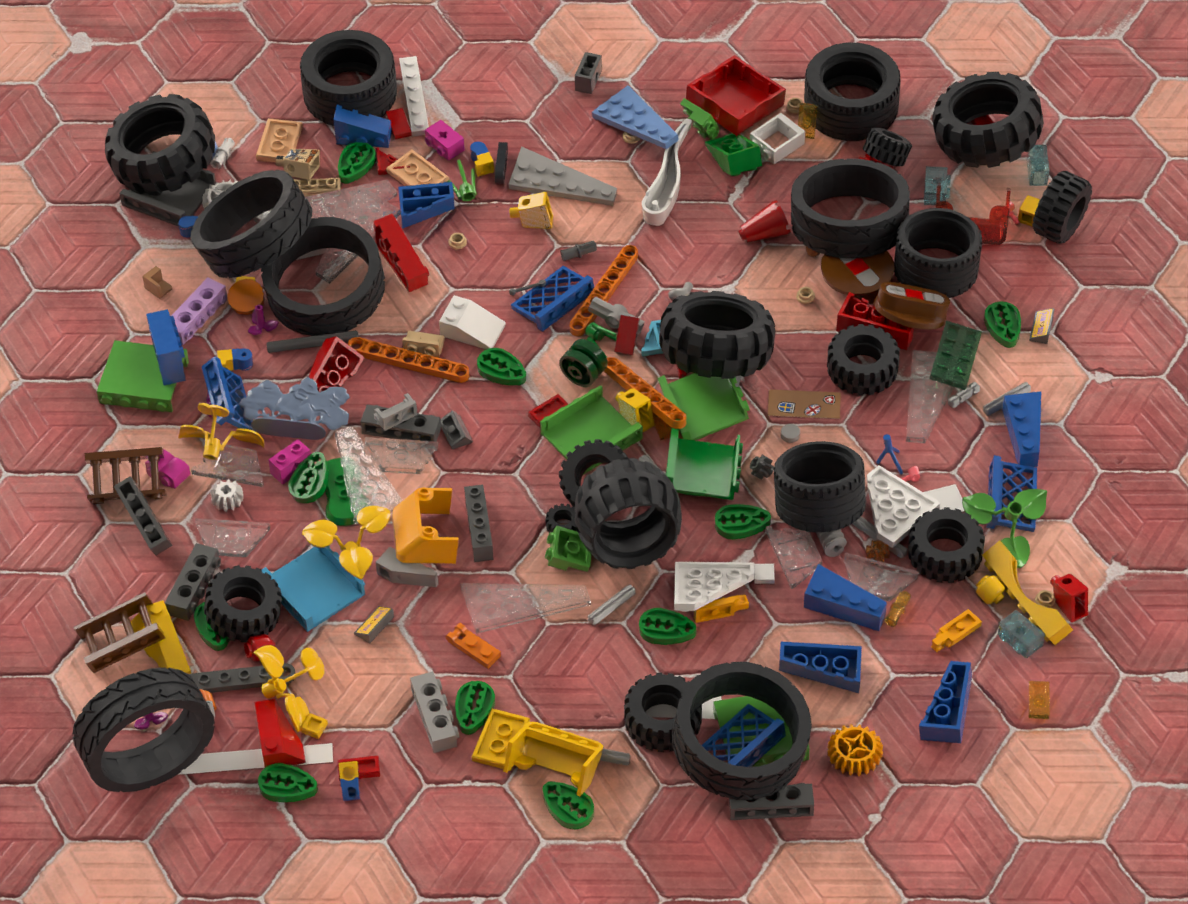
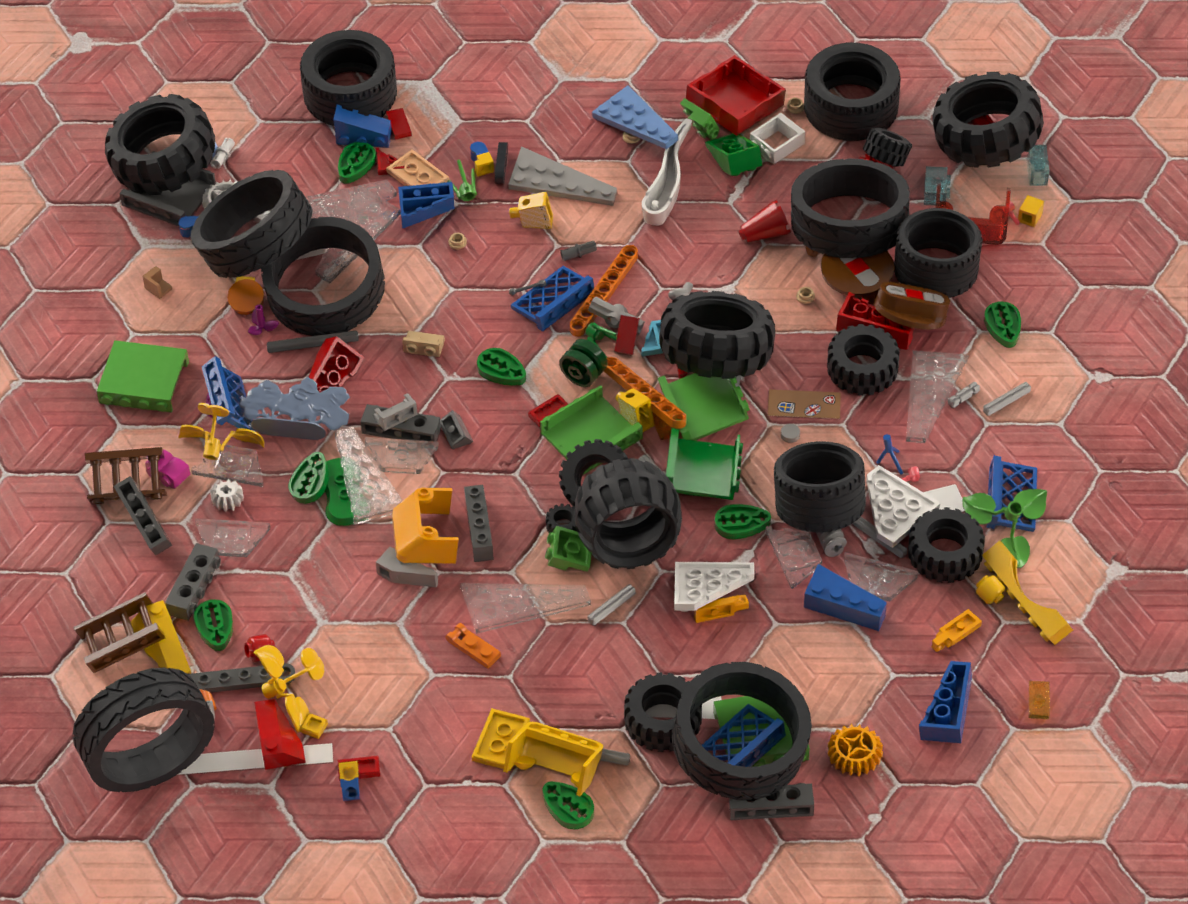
magenta plant [134,712,168,730] -> none
blue wedge [146,309,186,385] -> none
lavender brick [171,277,227,345] -> none
black tyre [204,565,282,642] -> none
blue leg [217,348,253,371] -> none
light nougat tile [256,118,303,162] -> none
green piece [258,763,318,802] -> none
dark azure panel [262,546,365,632] -> none
dark pink brick [268,439,311,485] -> none
tan torso [276,149,320,180] -> none
tan tile [294,178,341,197] -> none
yellow plant [302,506,390,580] -> none
orange beam [348,337,470,383] -> none
slope [354,606,394,643] -> none
red wedge [373,213,429,293] -> none
white plate [399,56,429,136] -> none
light grey brick [410,671,460,753] -> none
dark pink brick [425,120,465,161] -> none
white slope [439,295,506,349] -> none
green piece [455,681,495,735] -> none
dark grey brick [575,52,602,94] -> none
green piece [639,608,696,645] -> none
dark grey gear [750,454,774,480] -> none
white tile [754,564,775,584] -> none
blue wedge [779,642,862,693] -> none
clear yellow plate [798,103,817,139] -> none
clear orange gear [866,540,890,564] -> none
clear yellow axle [885,591,911,627] -> none
clear green plate [929,320,982,390] -> none
clear light blue brick [998,610,1045,659] -> none
blue wedge [1002,391,1041,467] -> none
slope [1029,308,1055,344] -> none
black tyre [1032,171,1092,244] -> none
tan plate [1035,590,1055,608] -> none
red torso [1050,574,1088,623] -> none

